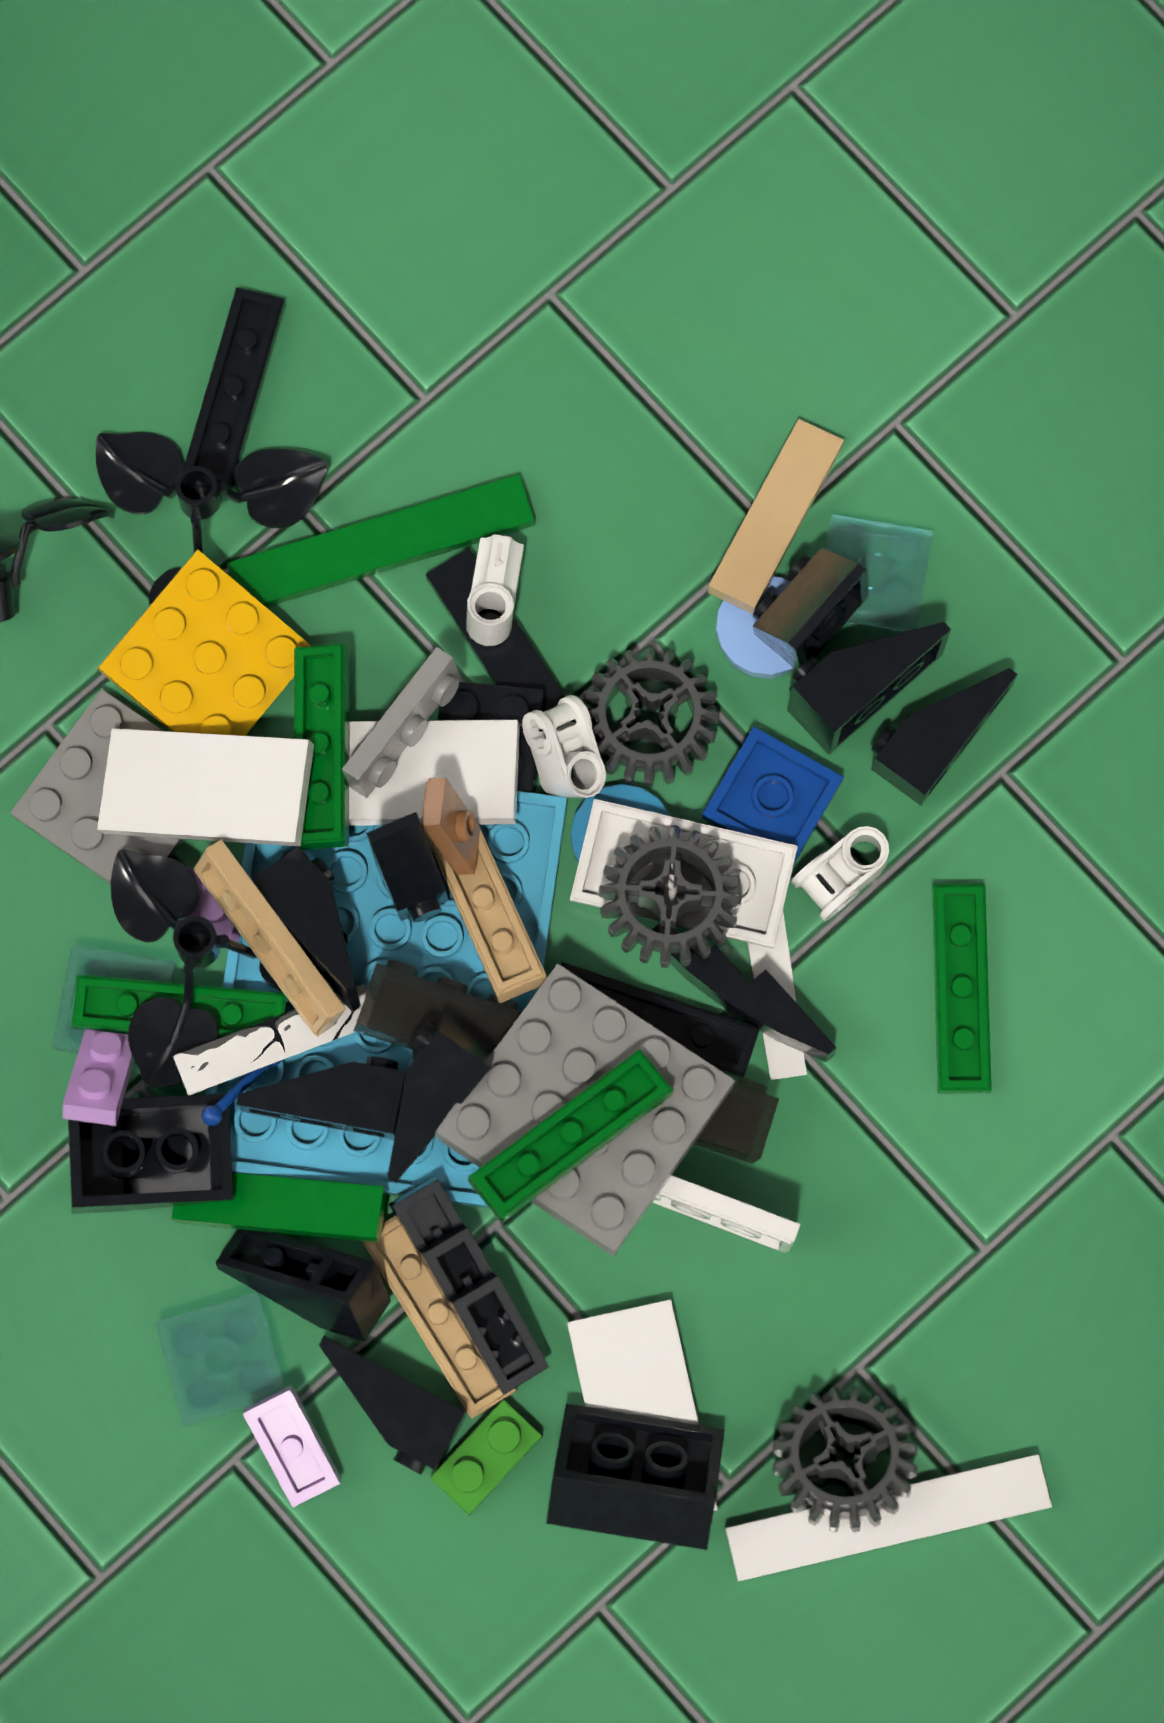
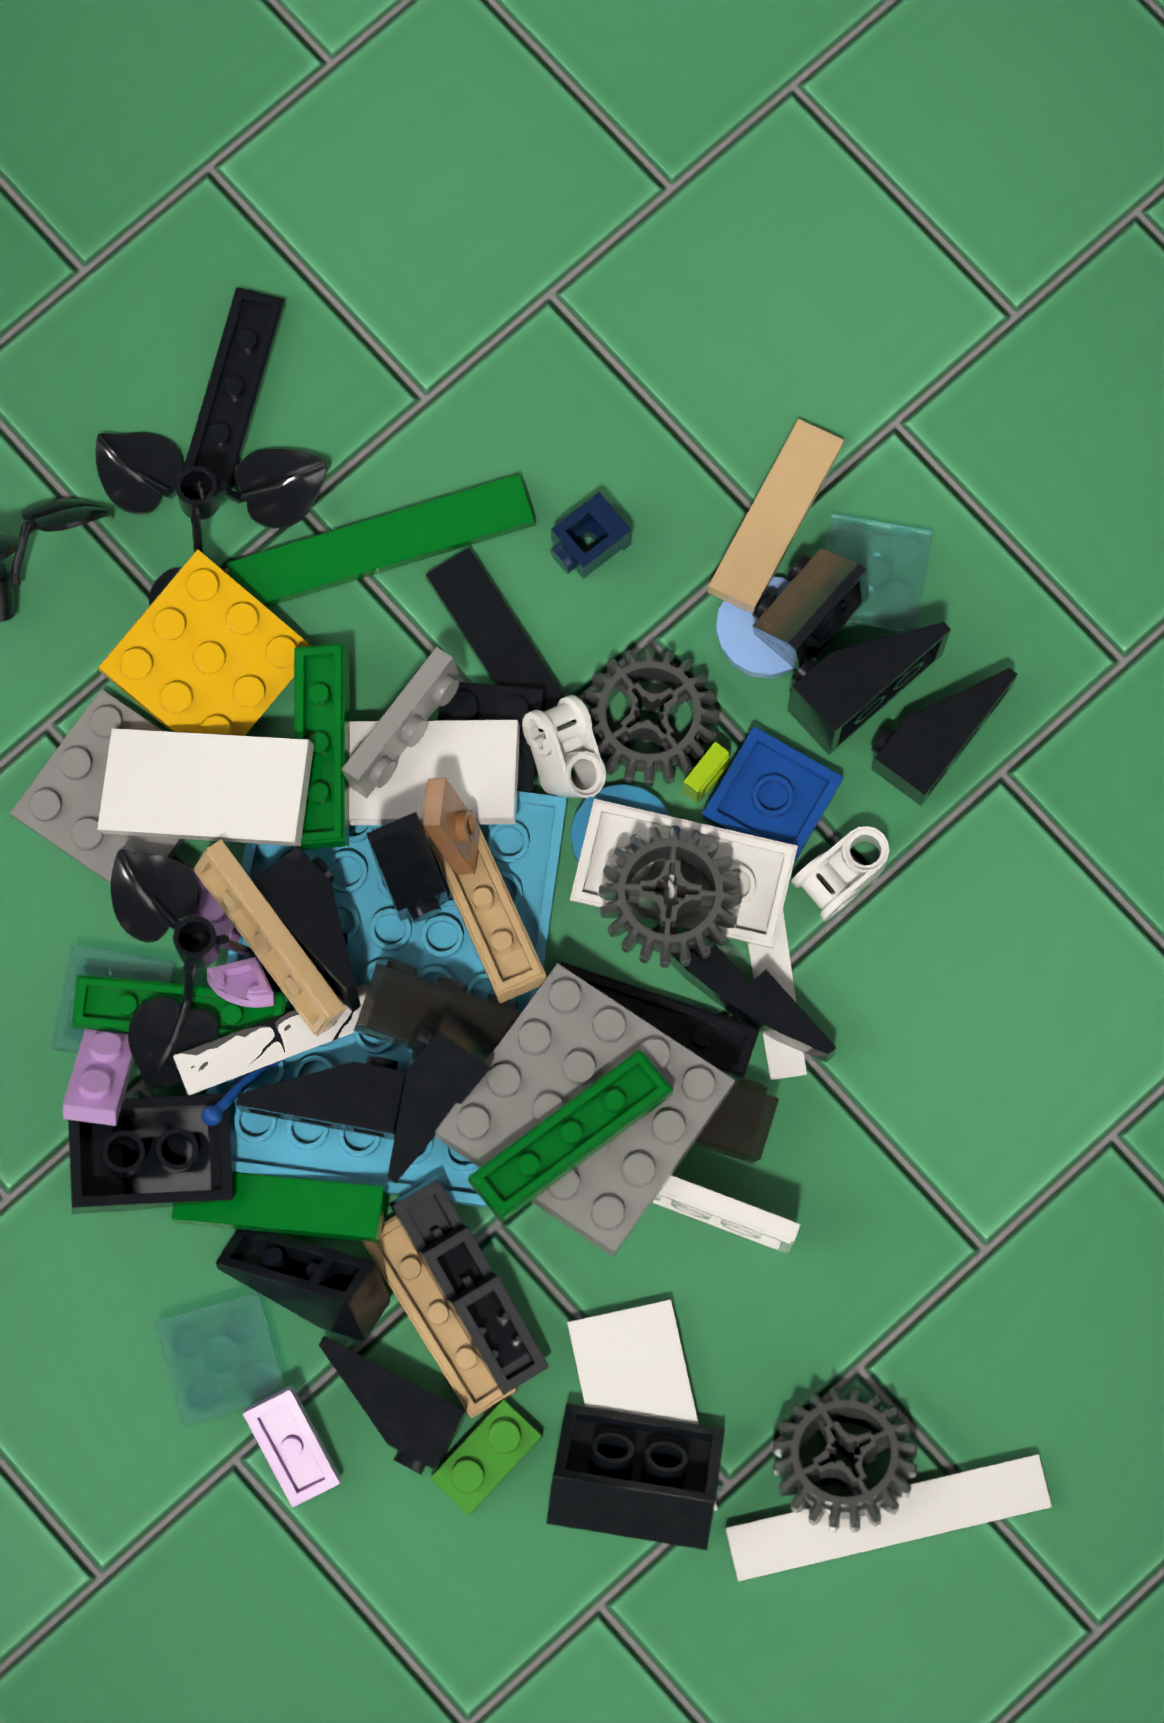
white piece [466,534,524,646] -> none
green tile [932,884,992,1094] -> none
none -> lavender tile [207,957,274,1008]
none -> dark blue brick [550,492,631,579]
none -> lime tile [682,742,730,803]

